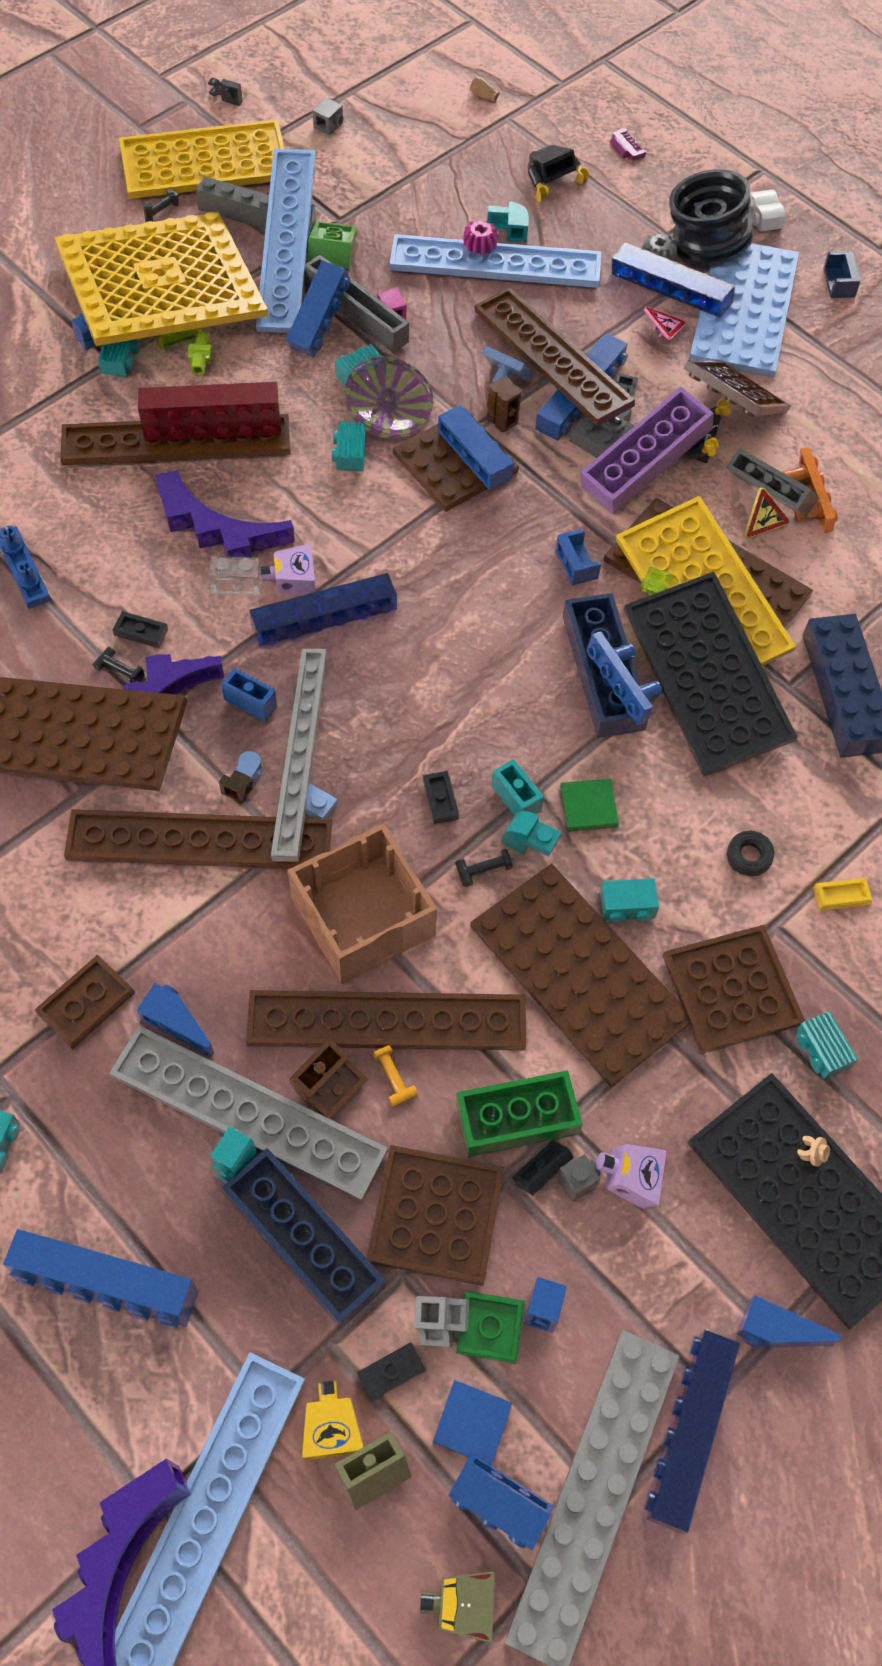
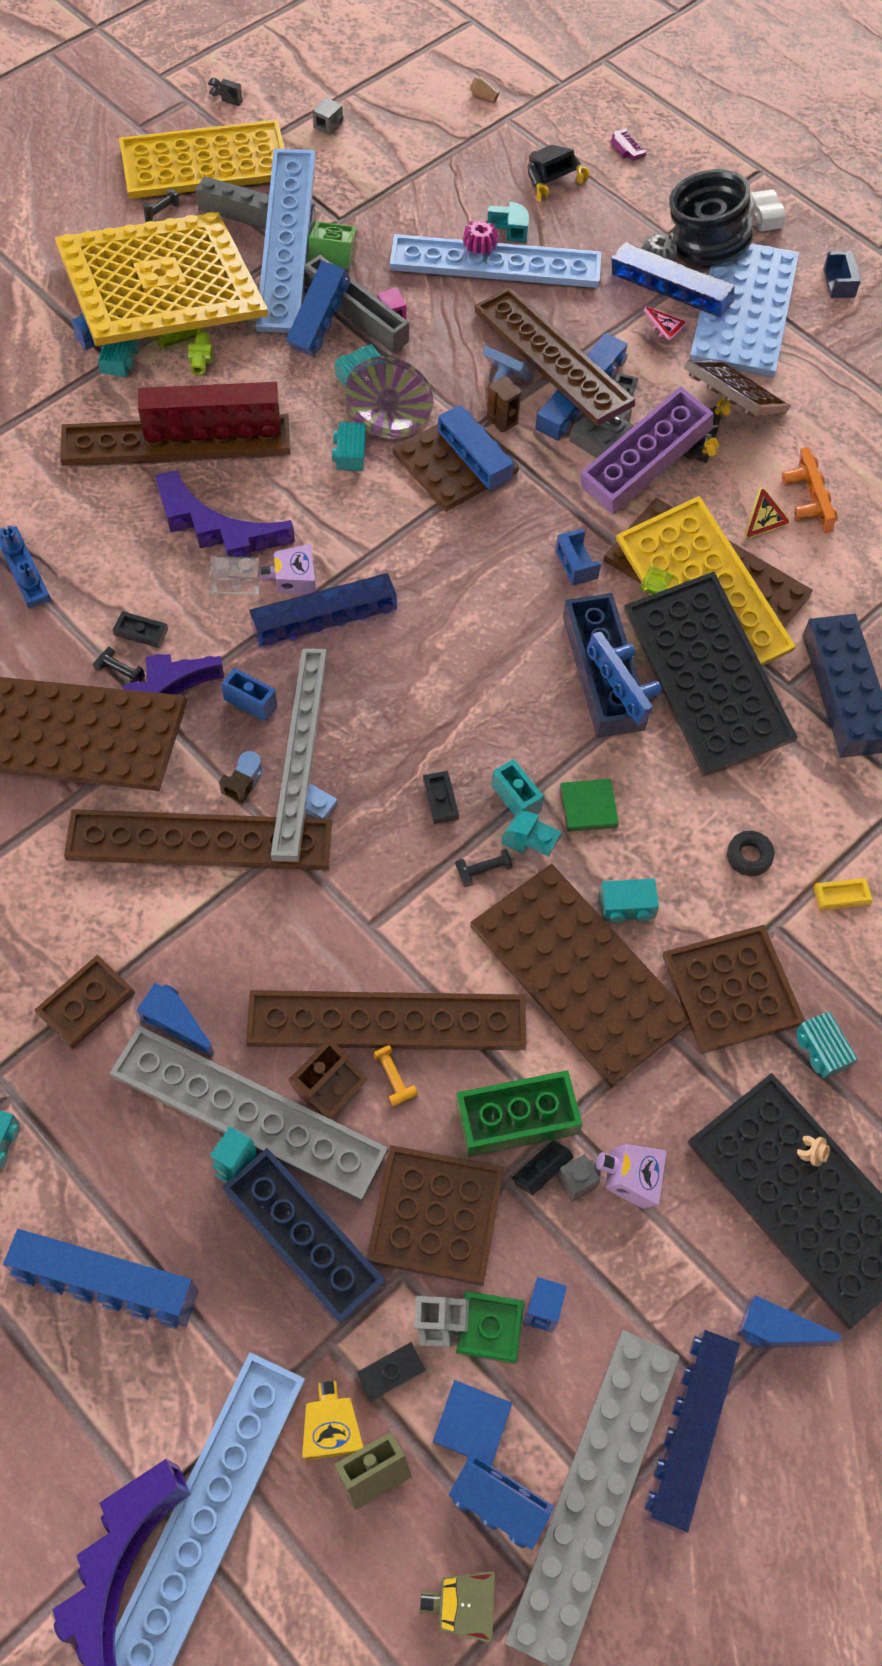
nougat tile [288,823,437,984] -> none
dark grey brick [726,448,819,518] -> none

